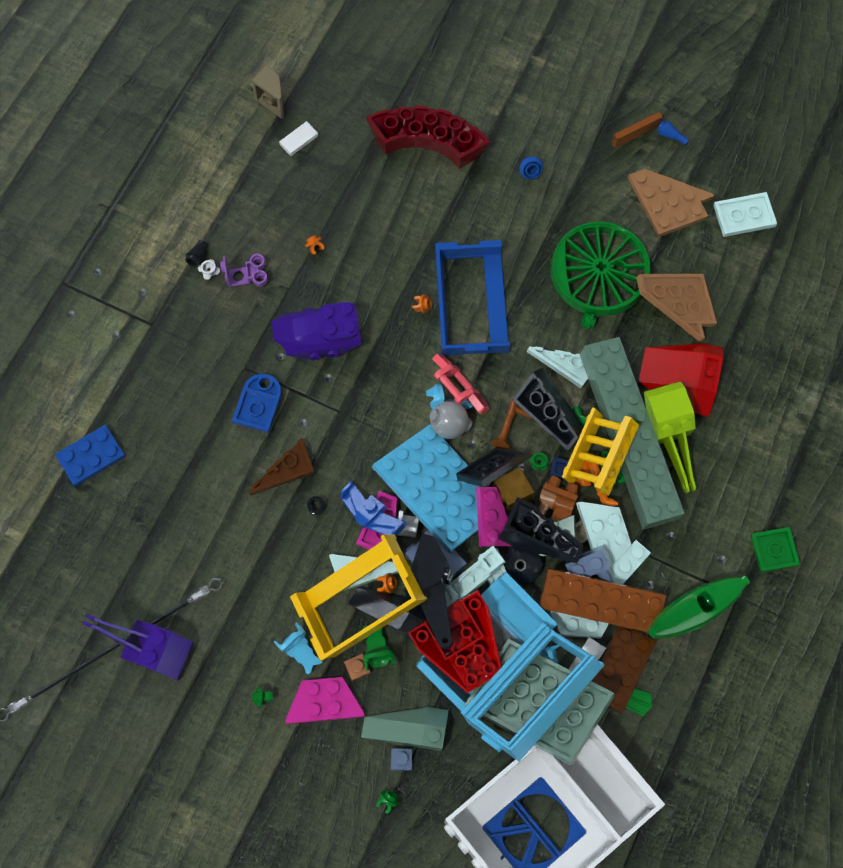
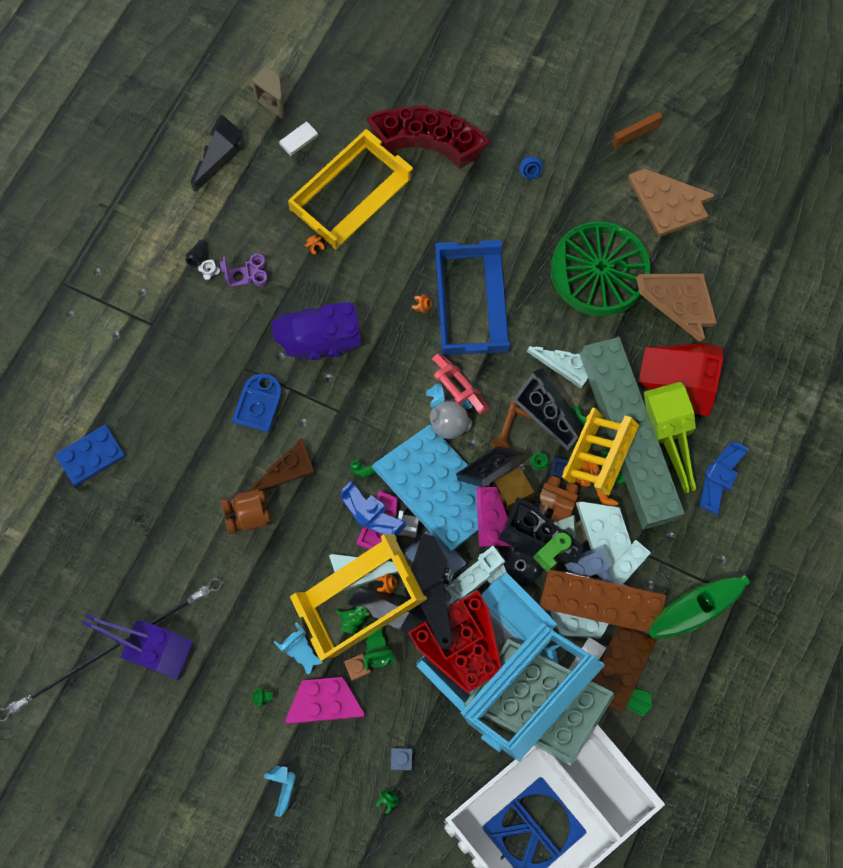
black bush [307,496,325,515] -> none
sand green wedge [361,707,449,752] -> none
green plate [581,312,596,330] -> none
blue cone [657,120,689,145] -> none
light aqua plate [713,192,777,237] -> none
green plate [750,527,800,573] -> none
none -> black wedge [191,114,244,192]
none -> dark orange piece [221,488,272,535]
none -> medium azure hair [264,766,296,817]
none -> yellow piece [288,129,413,250]
none -> green animal [335,606,370,635]
none -> green arm [350,460,377,478]
none -> bright green leg [533,533,571,572]
none -> blue plate [699,442,749,516]

